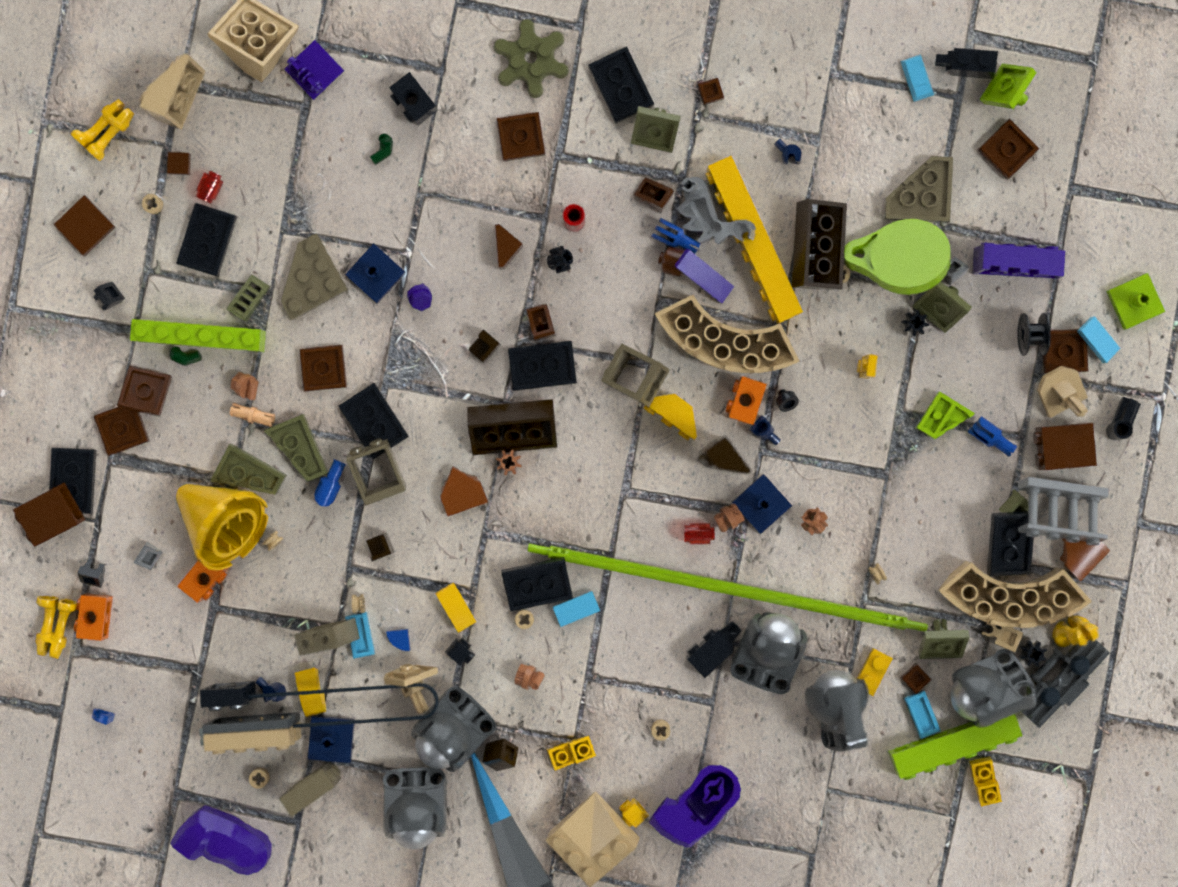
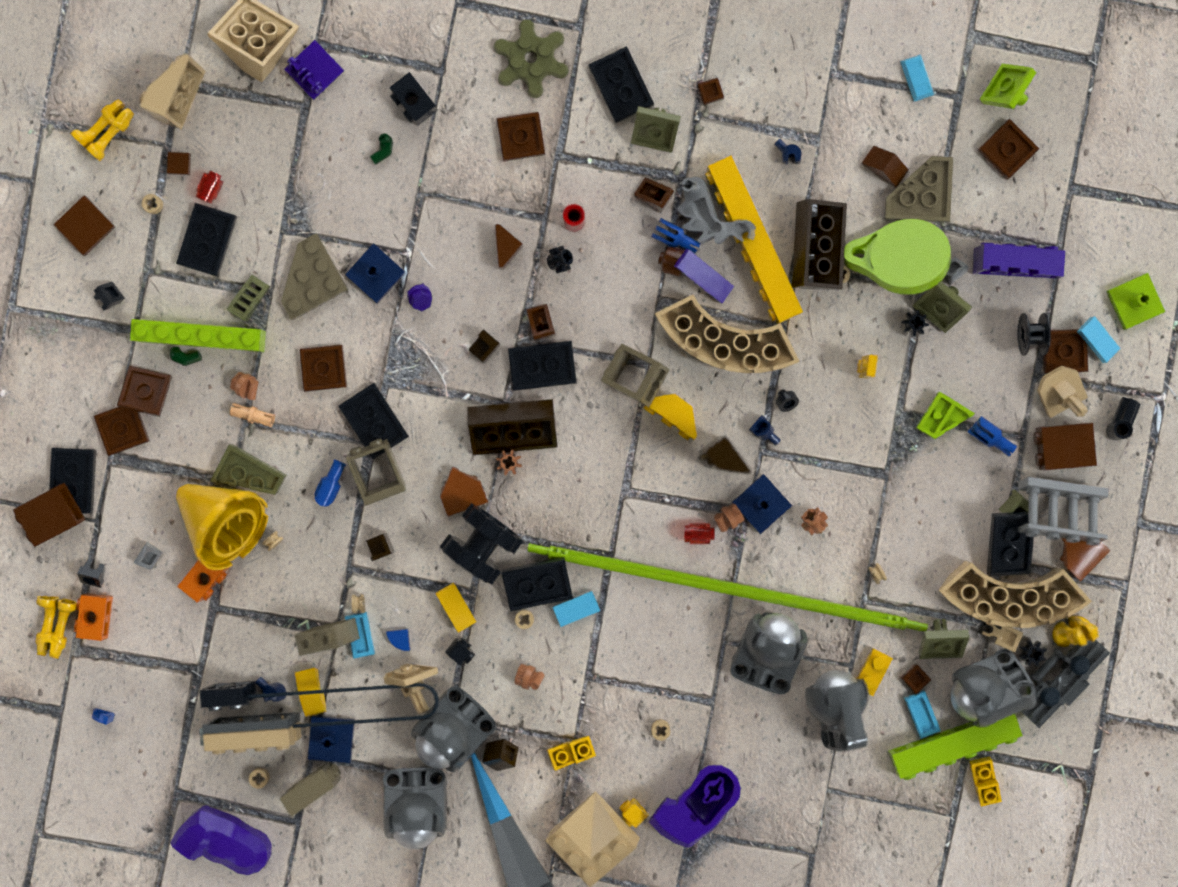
olive wing [263,414,328,482] -> none
black hinge [686,621,741,678] -> none
orange brick [725,376,767,425] -> none
black hinge [935,48,998,79] -> none
none -> black piece [440,503,524,585]
none -> reddish brown slope [861,146,908,188]

